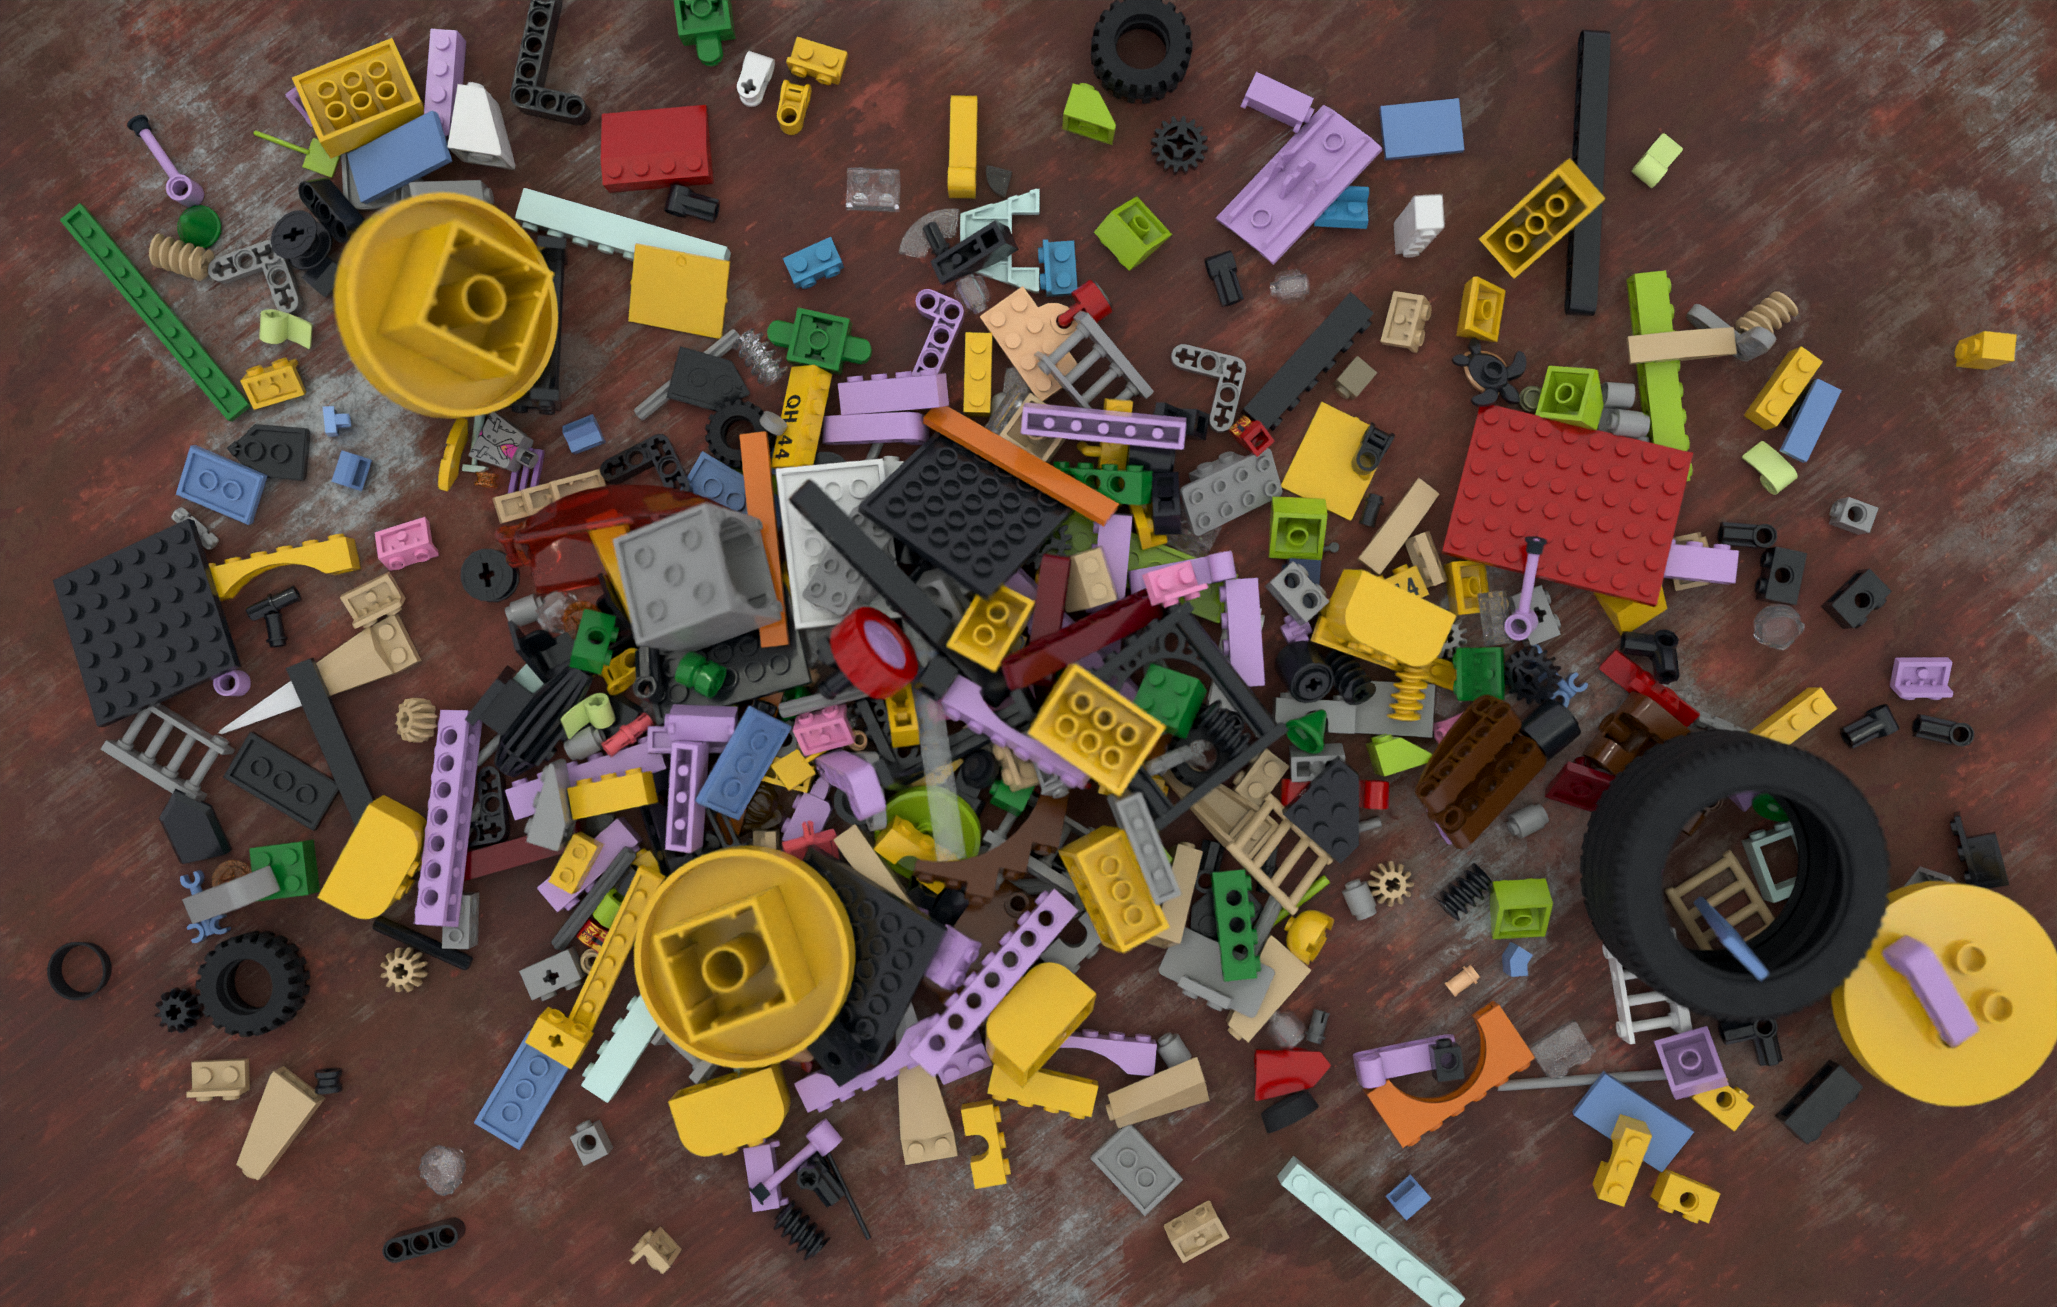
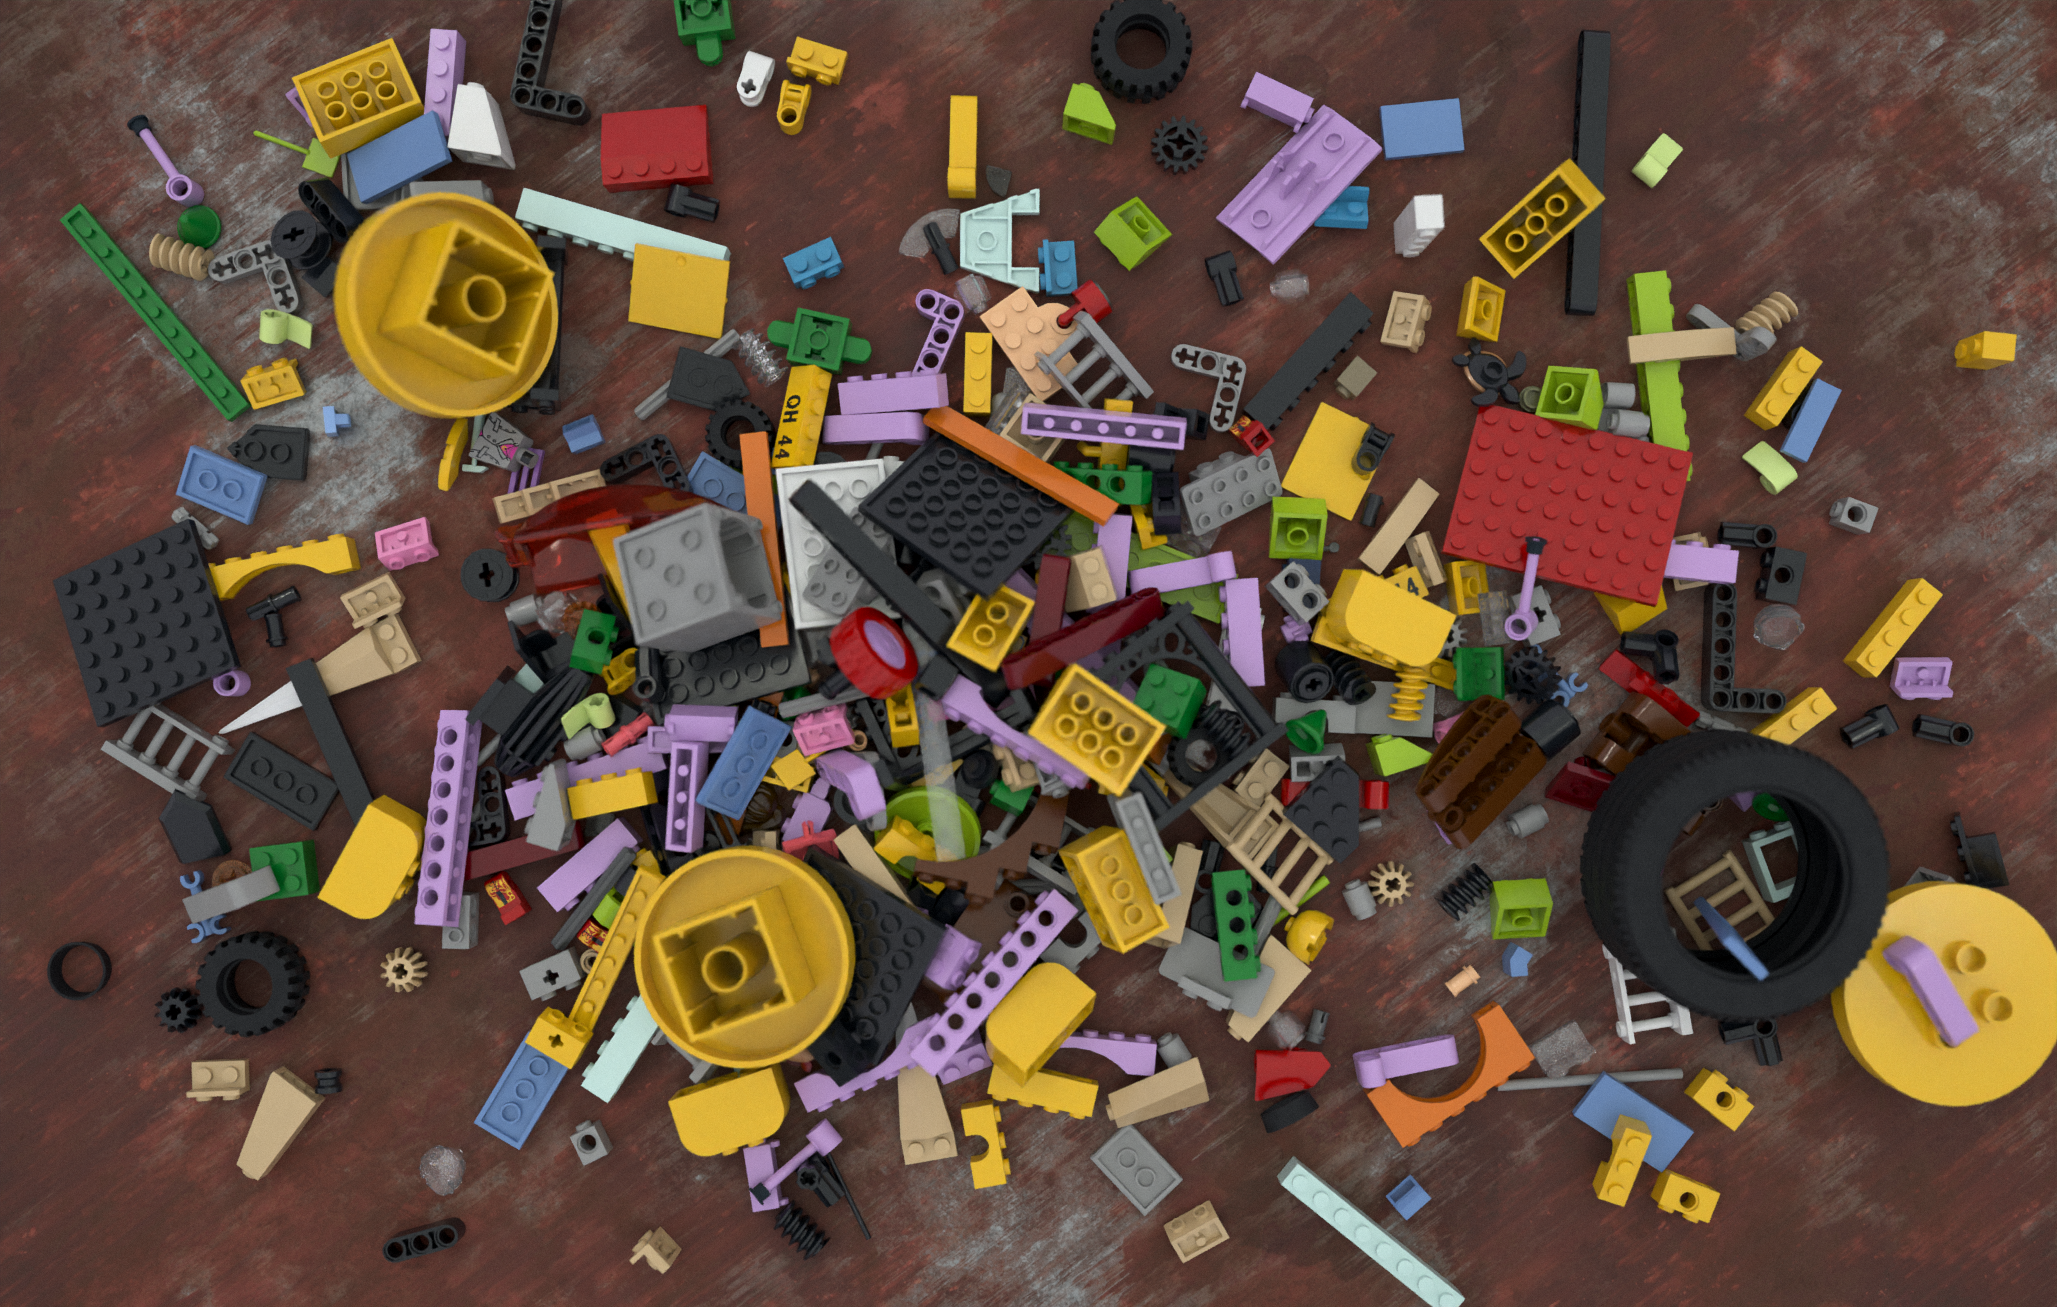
medium blue piece [331,450,372,491] -> none
black axle [372,916,473,971] -> none
tan gear [395,698,438,742] -> none
clear orange bush [473,472,499,488] -> none
yellow brick [548,832,604,894] -> none
green wheel [675,651,726,699] -> none
light grey tile [760,411,788,435] -> none
clear bracket [846,168,901,212] -> none
black slope [930,220,1019,285] -> none
bright pink bracket [1142,561,1208,608] -> none
light grey axle [1145,745,1193,776] -> none
black brick [1428,1038,1465,1082] -> none
lavender brick [1654,1026,1729,1100] -> none
black brick [1775,1060,1863,1145] -> none
black brick [1821,568,1892,629] -> none
none -> red leg [484,871,532,926]
none -> black beam [1700,583,1787,713]
none -> yellow brick [1843,578,1943,678]

